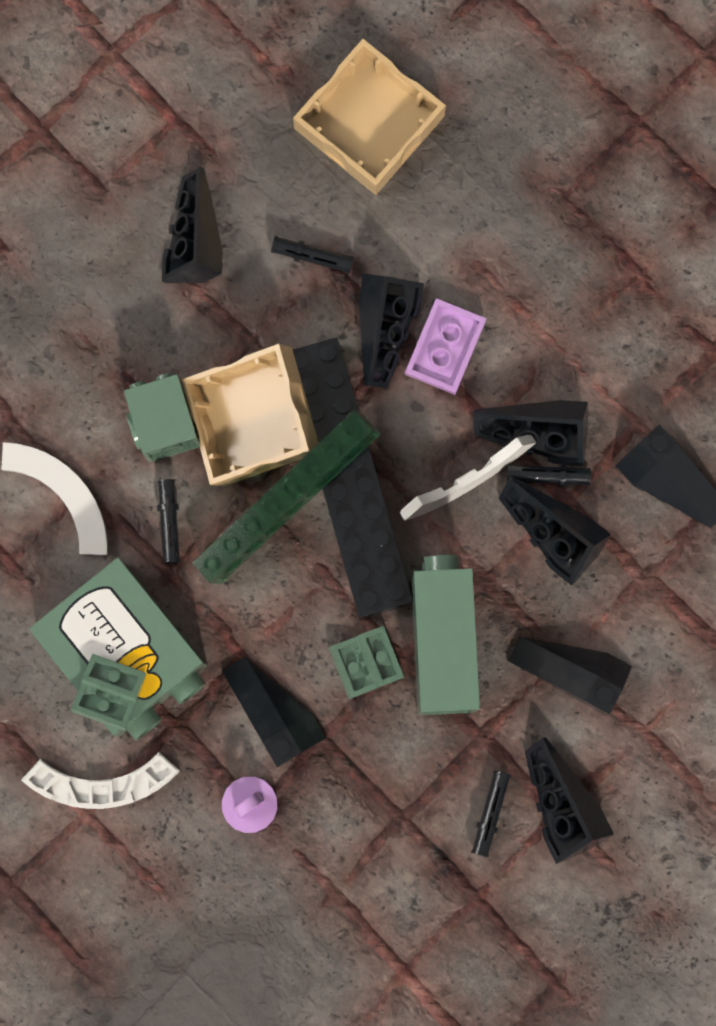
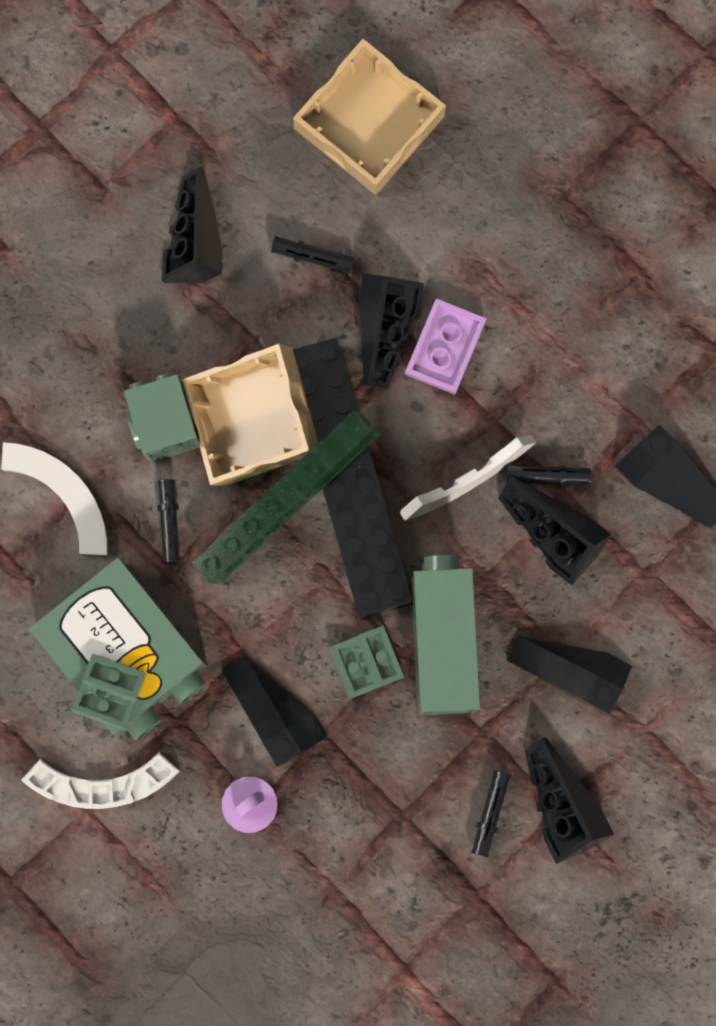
black wedge [473,400,588,466] -> none

